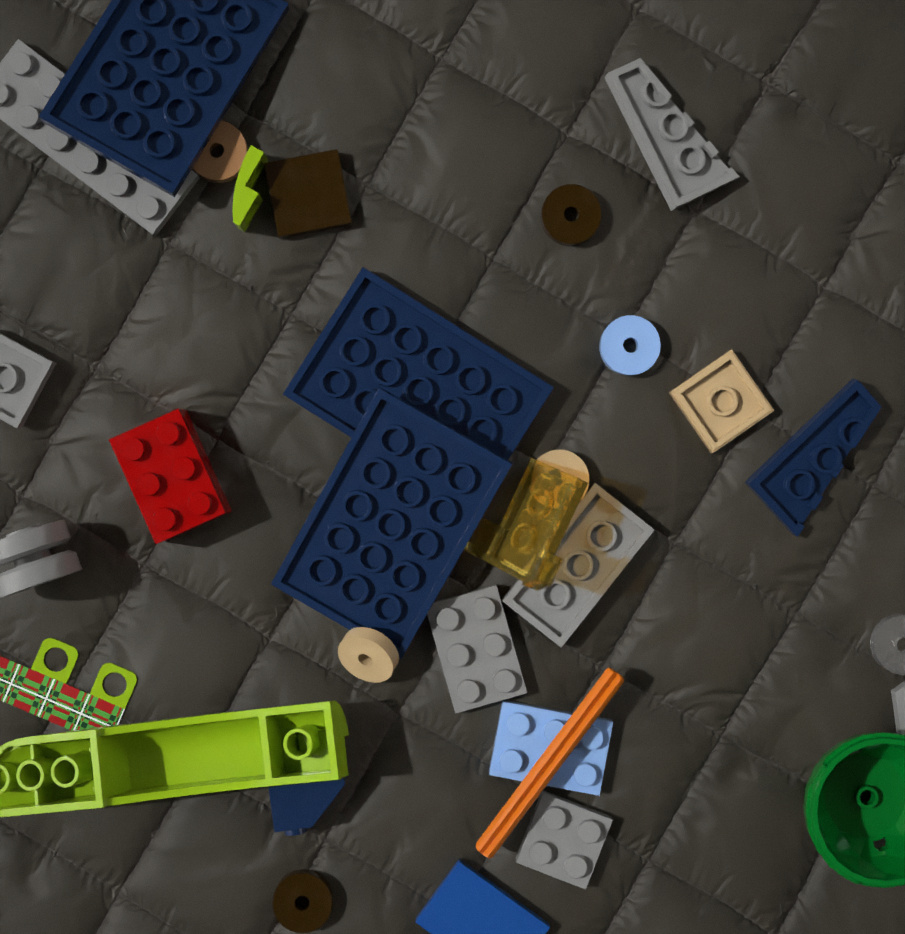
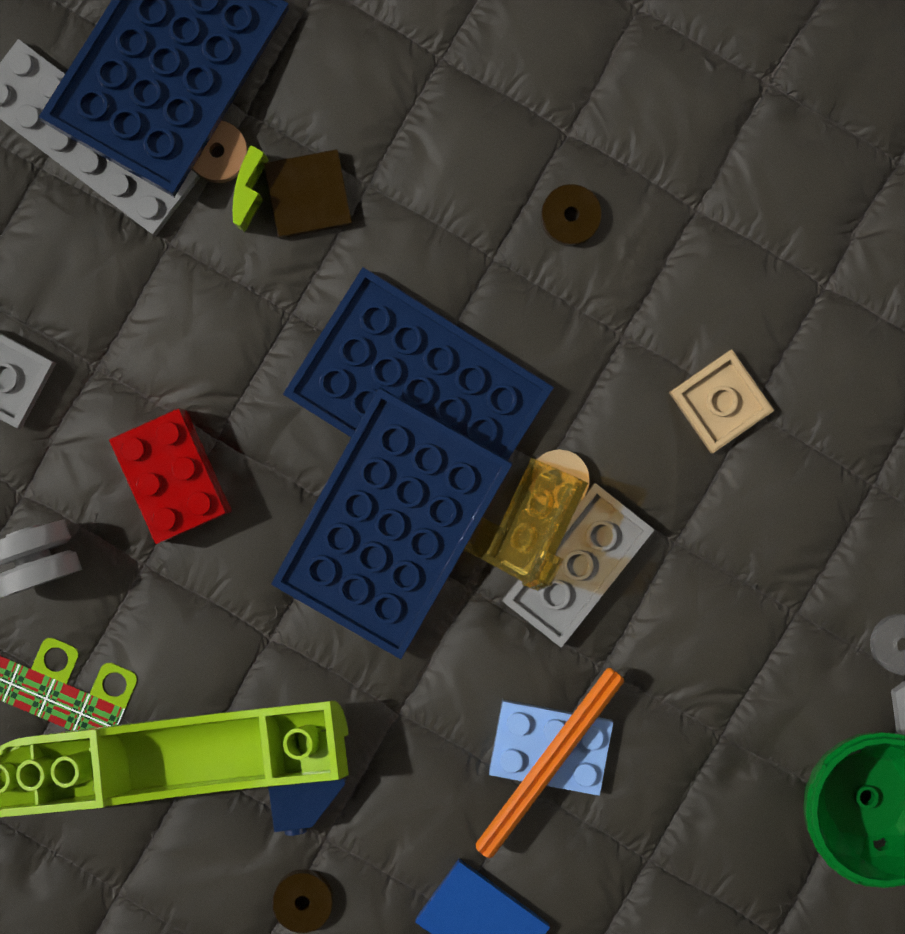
tan piece [338,627,399,683] -> none
light grey plate [427,584,527,714] -> none
light grey plate [515,790,613,890] -> none
light blue piece [599,315,661,376] -> none
light grey wing [604,58,739,211] -> none
dark blue wing [745,379,881,537] -> none

